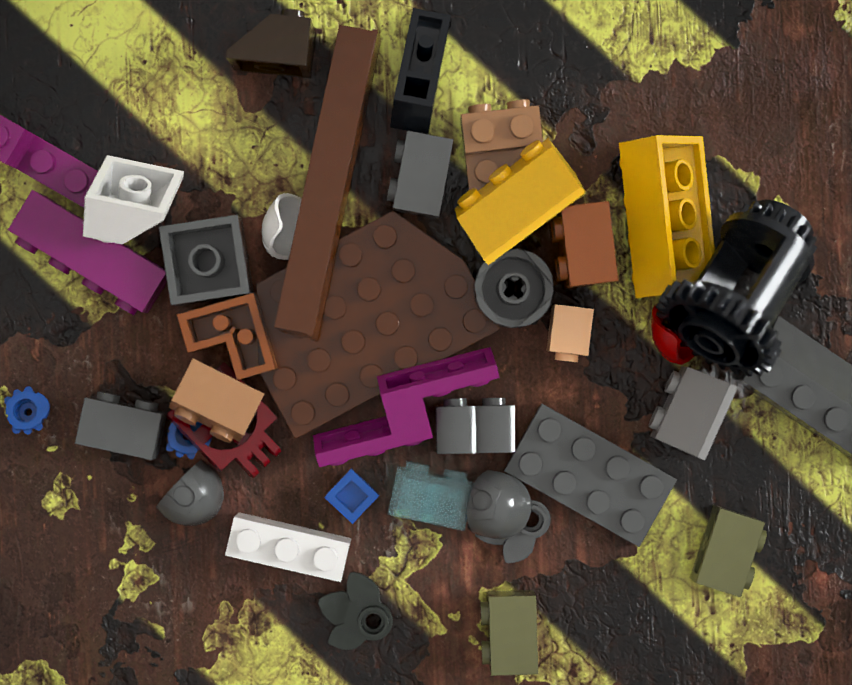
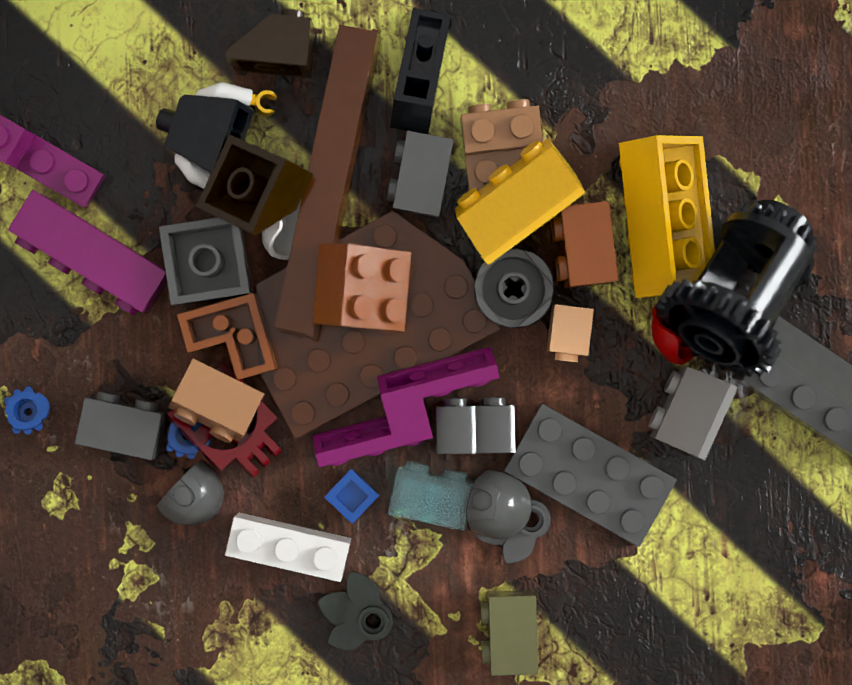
white slope [83,155,184,244] -> none
olive brick [690,505,767,597] -> none
none -> black torso [156,82,277,189]
none -> dark brown slope [196,134,313,235]
none -> brick [312,243,411,332]

